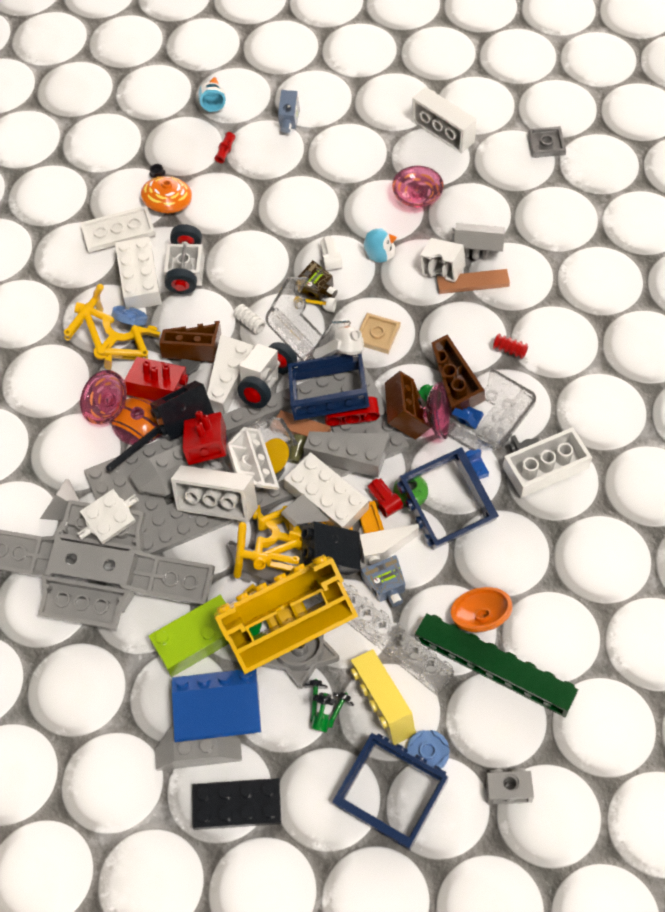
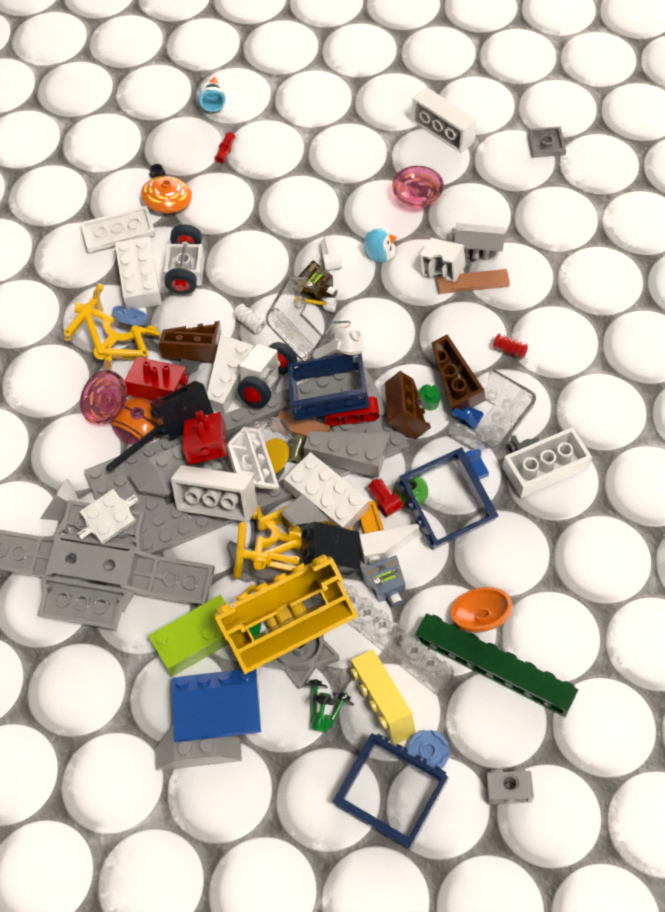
black plate [192,778,281,830] -> none
sand blue torso [278,90,300,133] -> none
tan tile [359,313,401,354] -> none
clear pink dish [423,382,450,439] -> none

